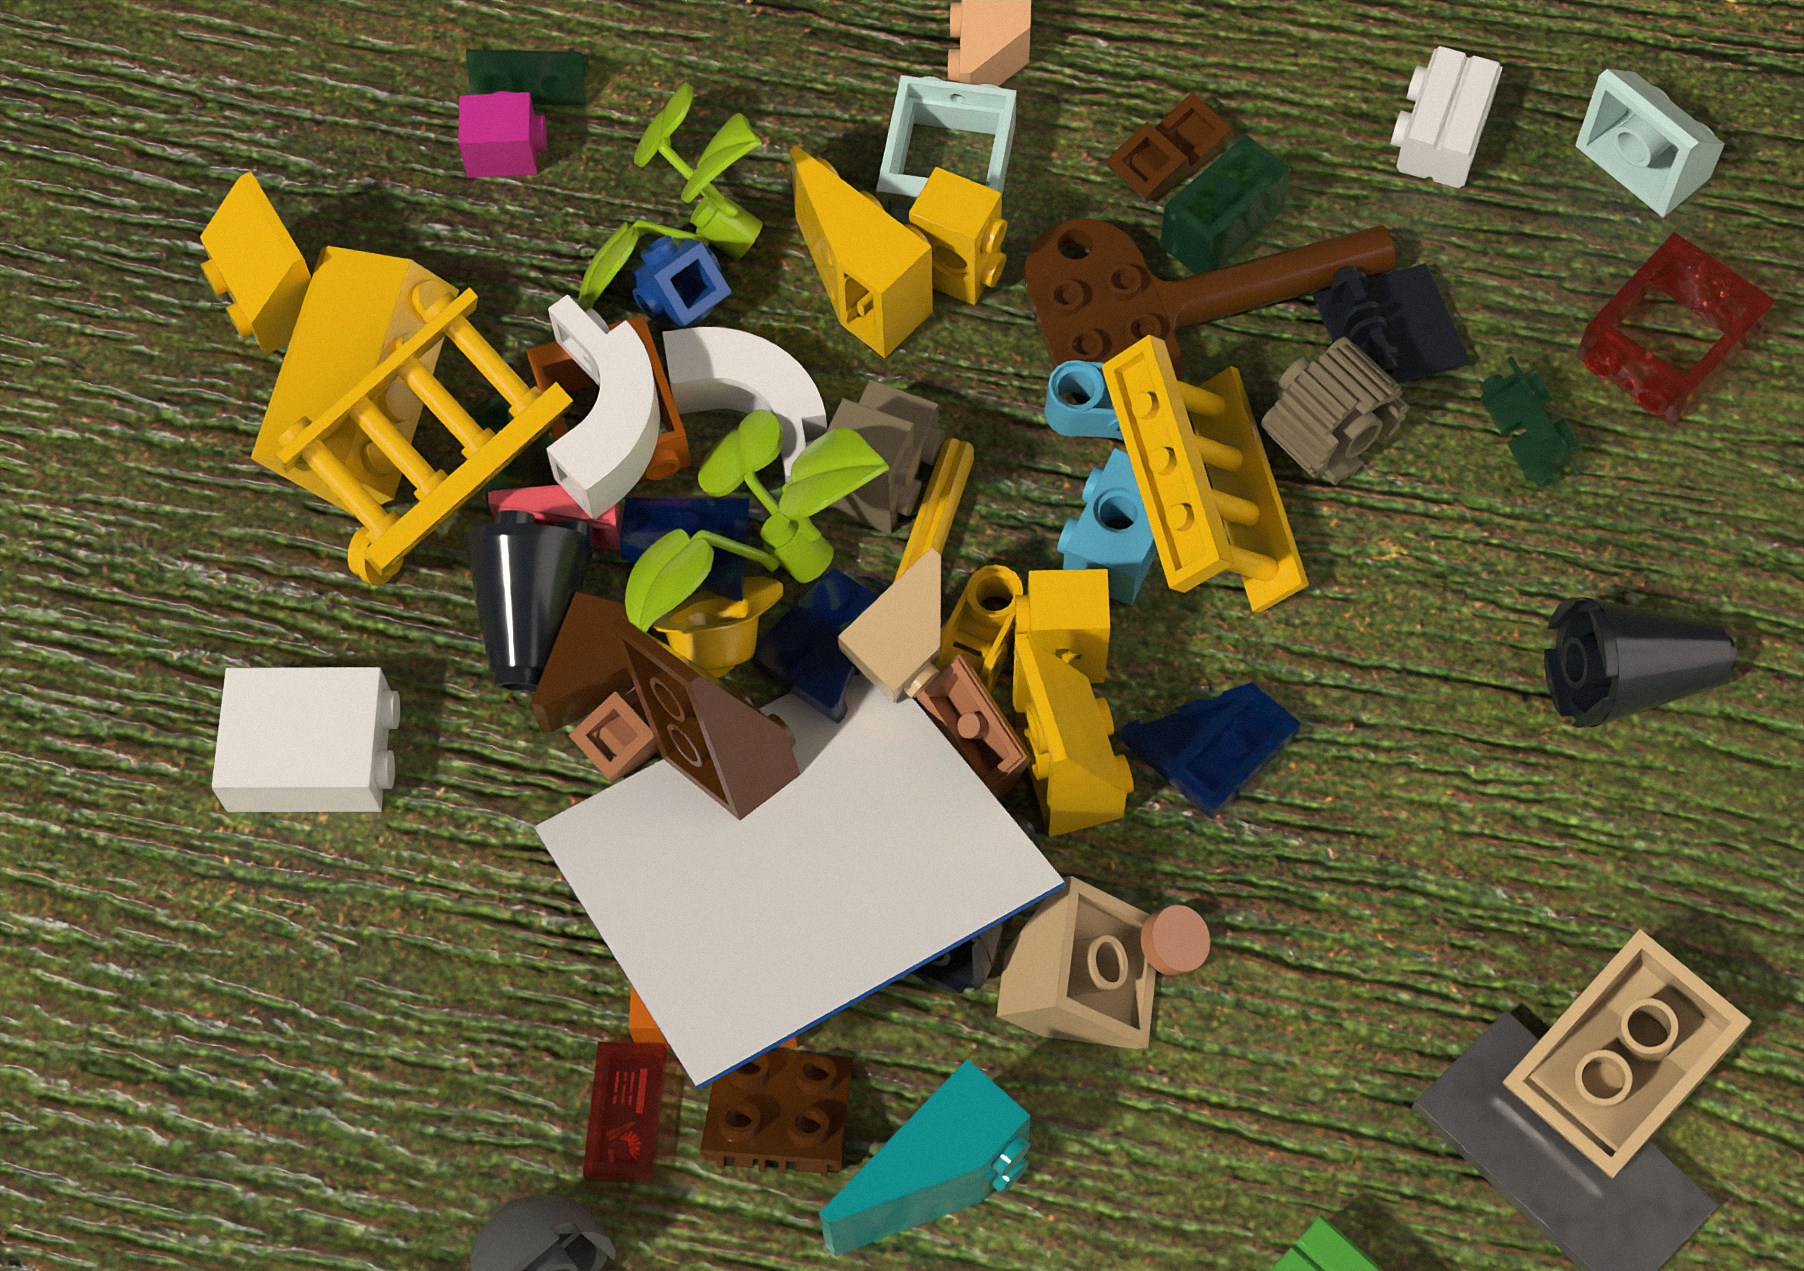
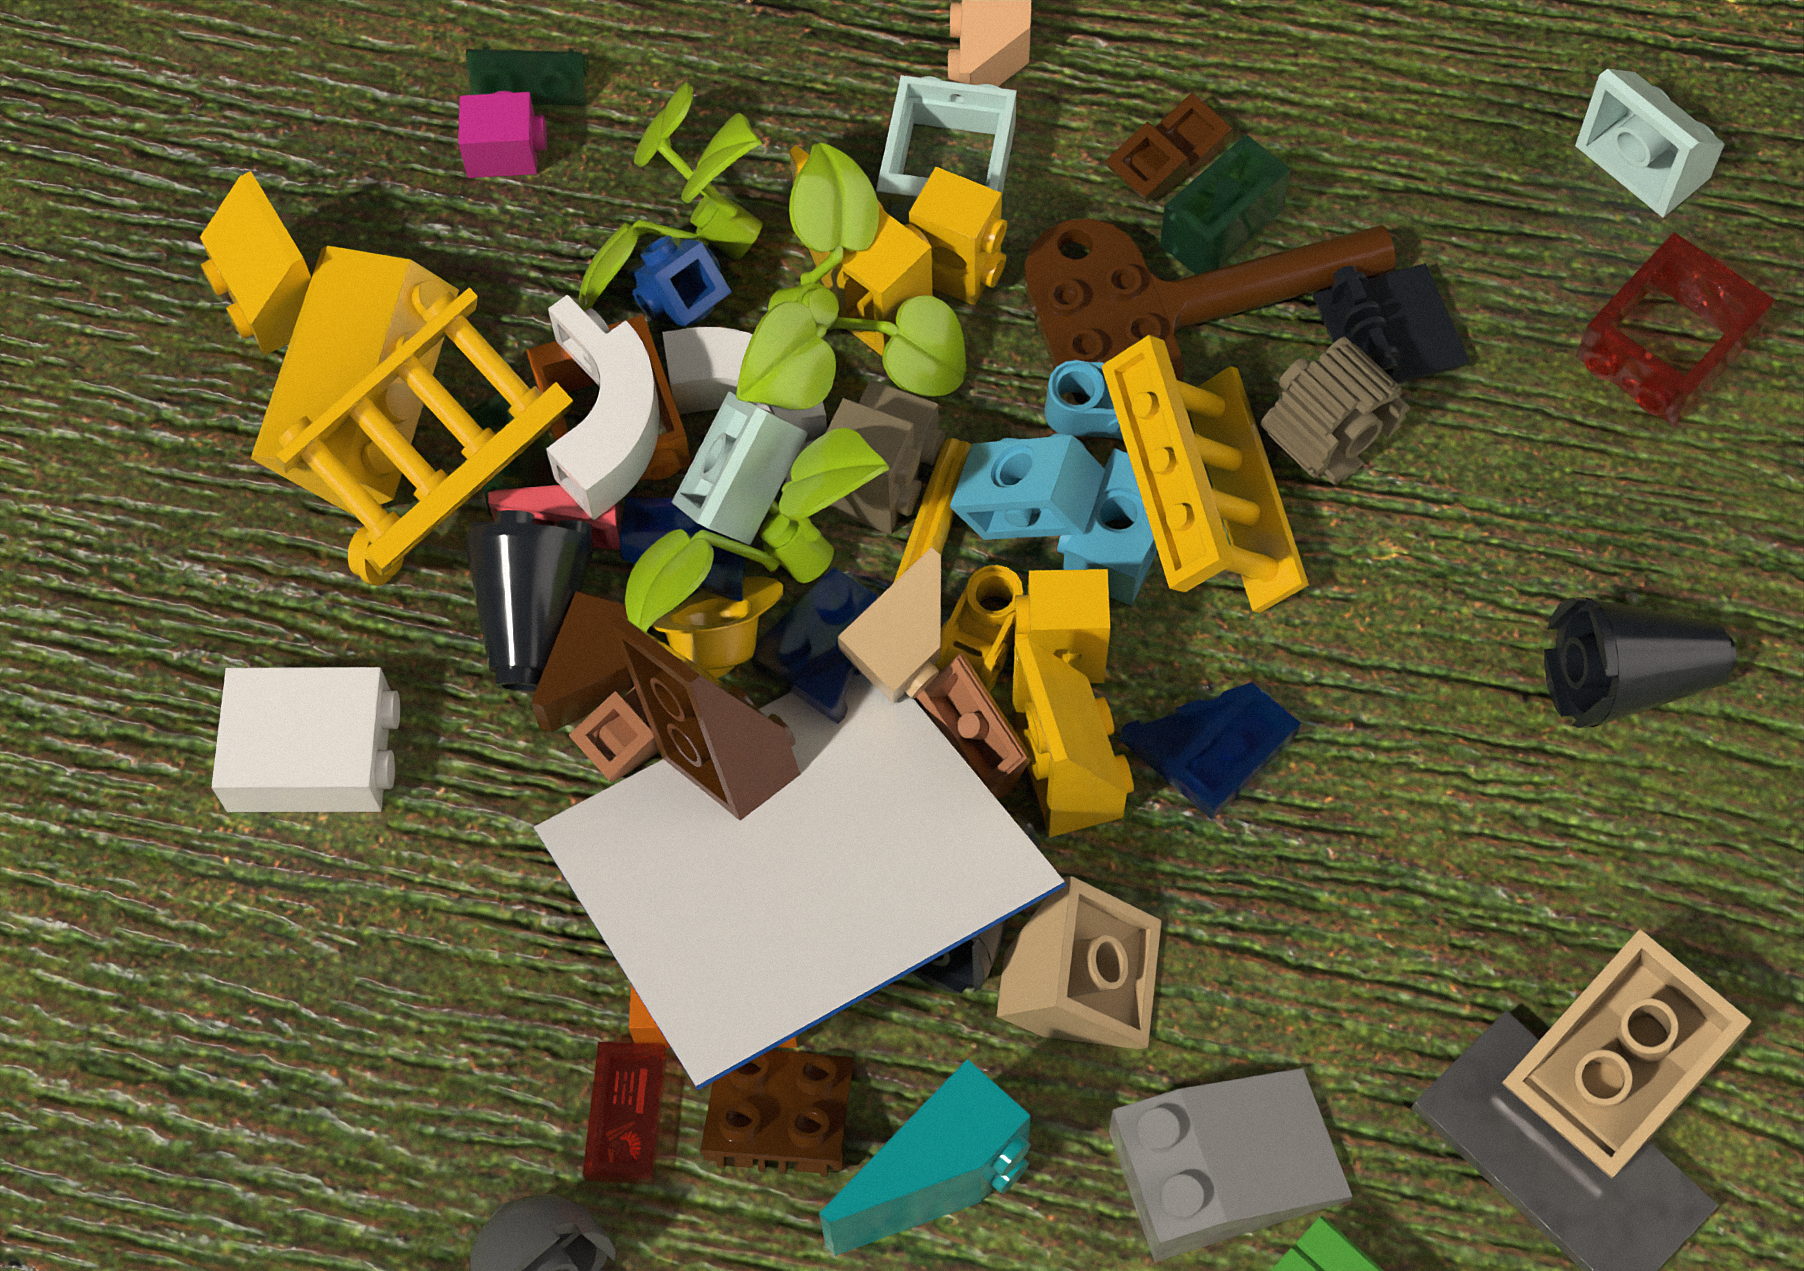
nougat tile [1140,905,1210,975] -> none
white brick [1391,46,1503,188] -> none
clear green hinge [1480,356,1582,488] -> none
none -> light aqua slope [672,391,808,545]
none -> lime plant [736,143,966,410]
none -> medium azure brick [950,433,1105,540]
none -> light grey slope [1109,1068,1352,1262]

